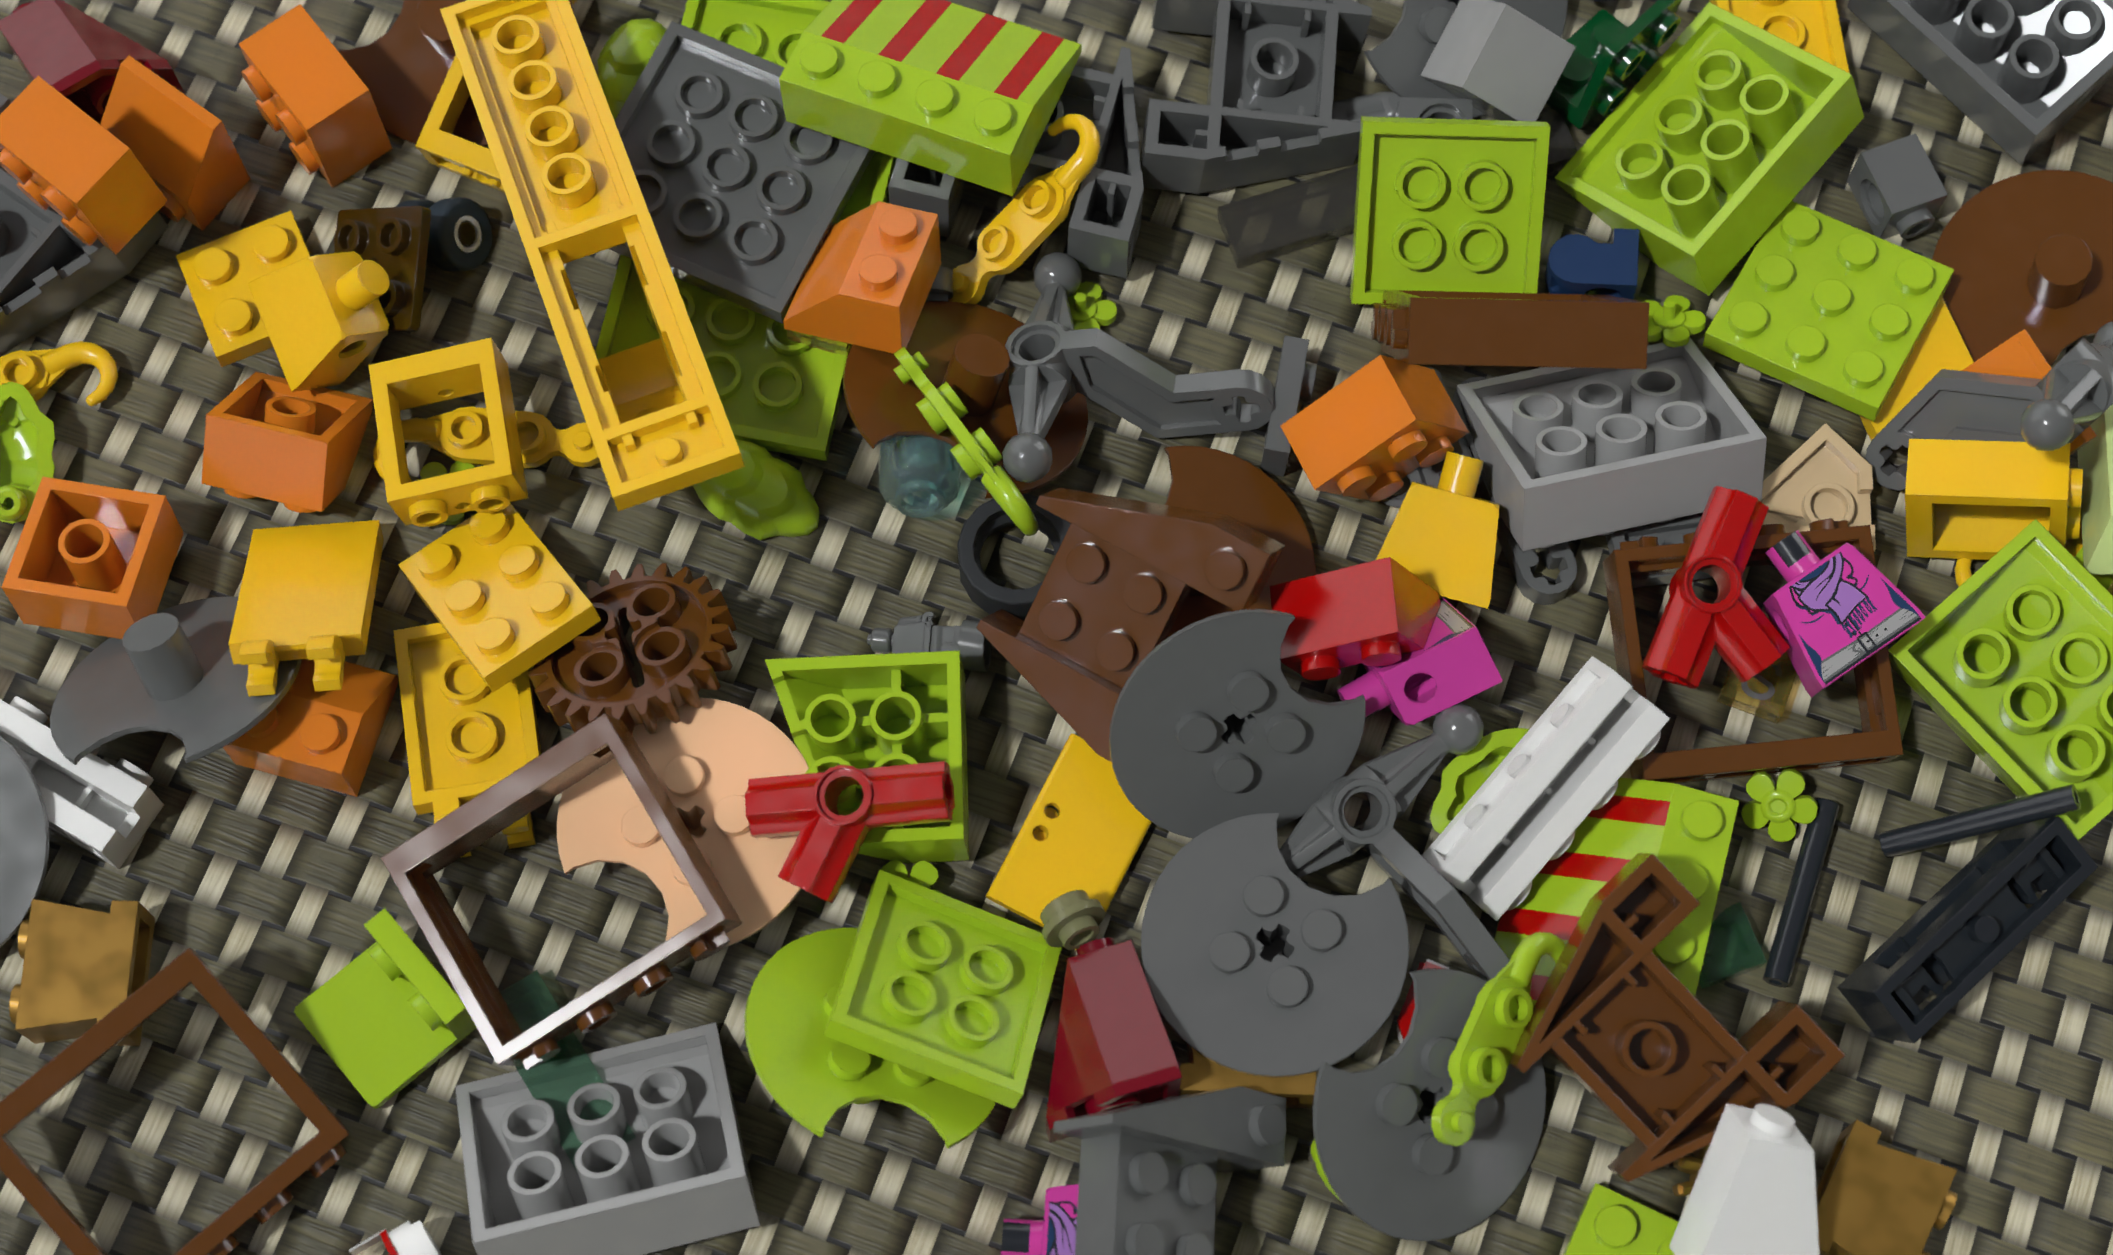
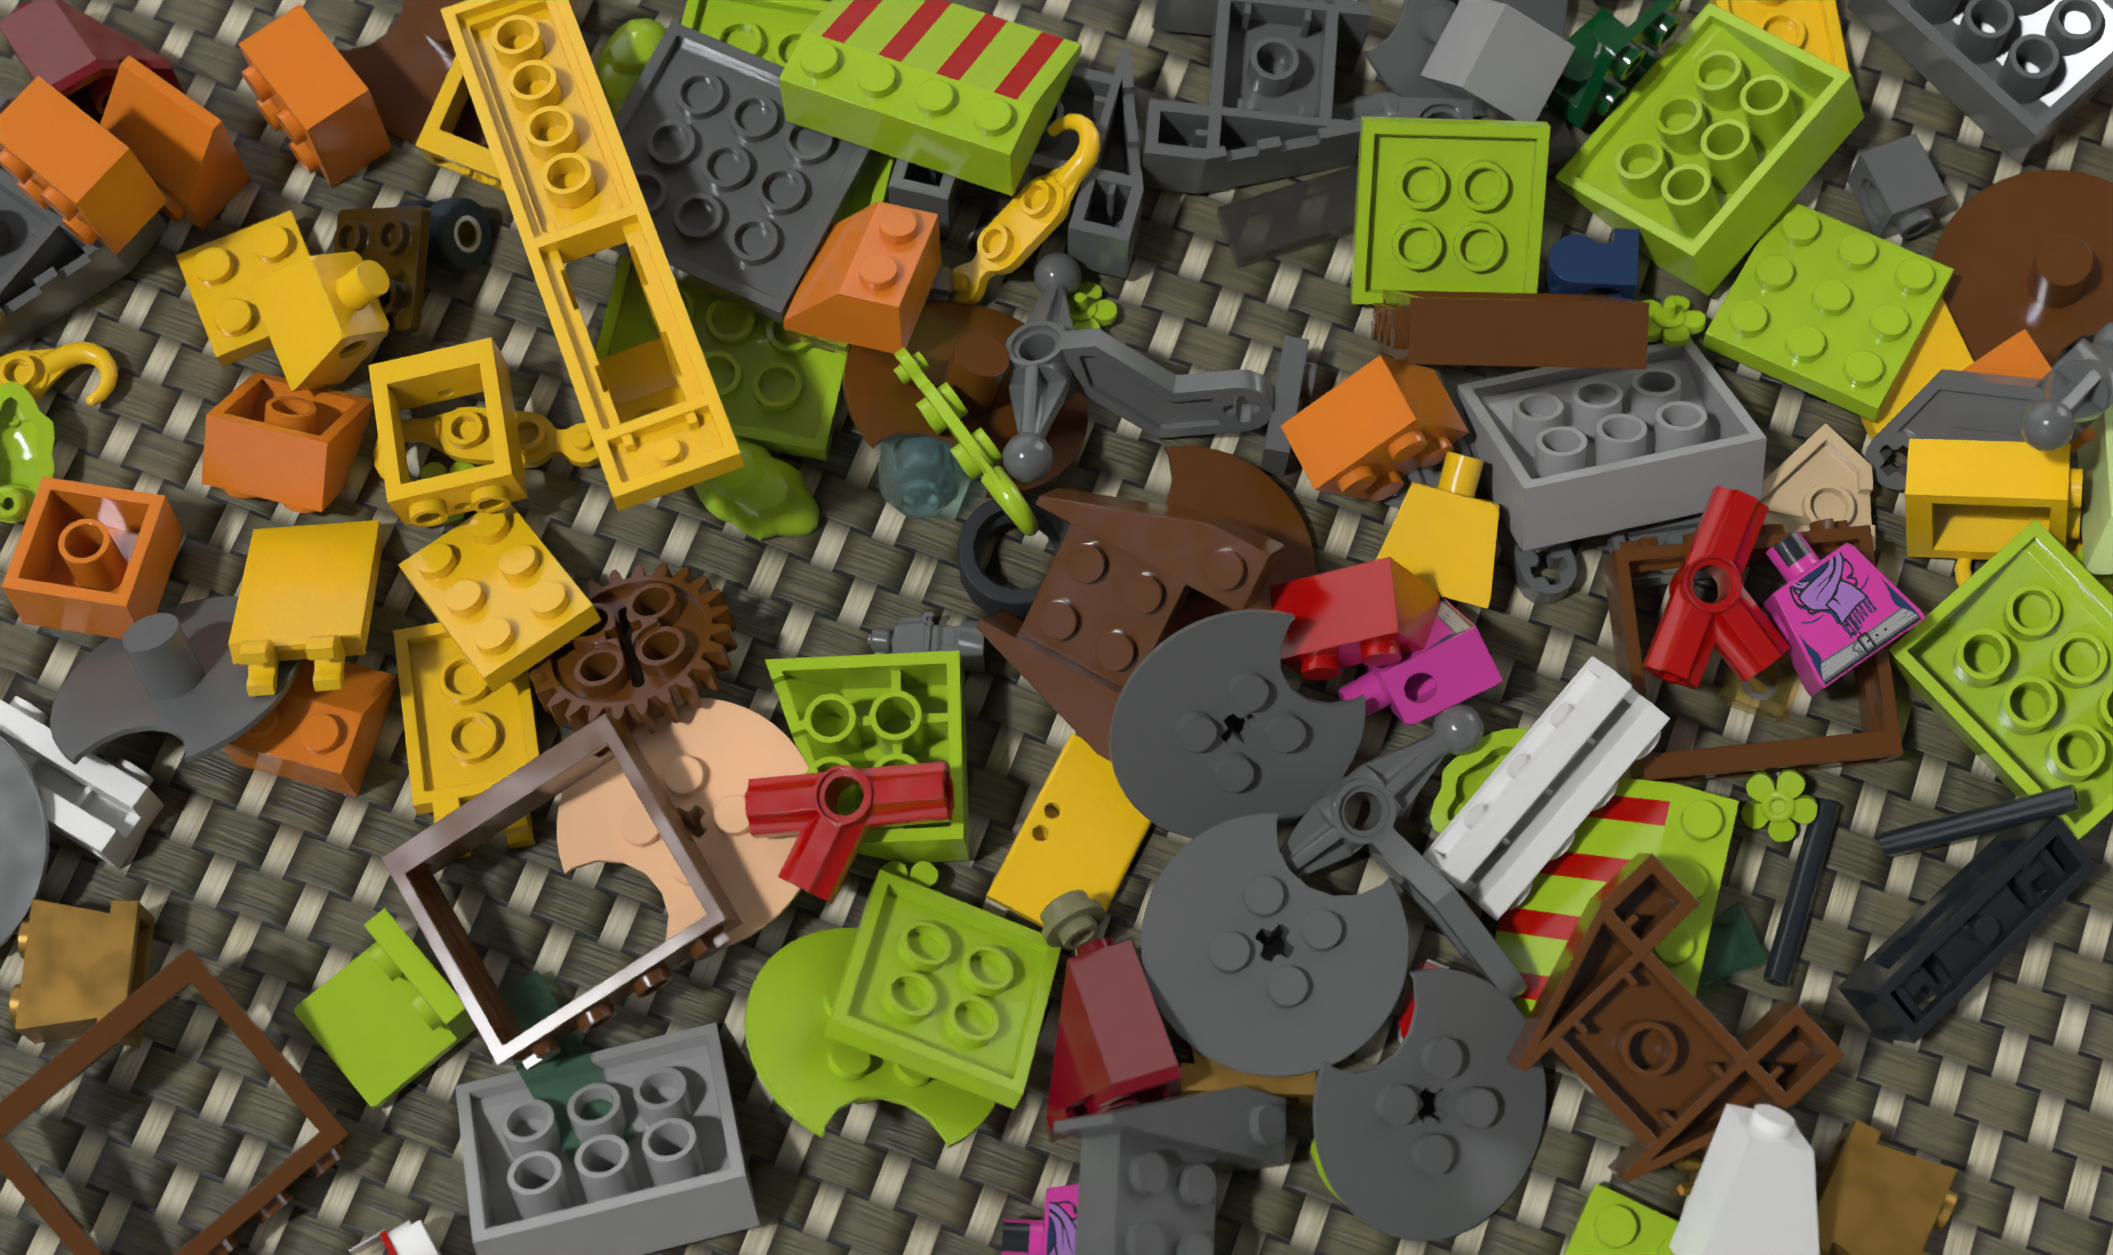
lime piece [1431,932,1566,1146] -> none

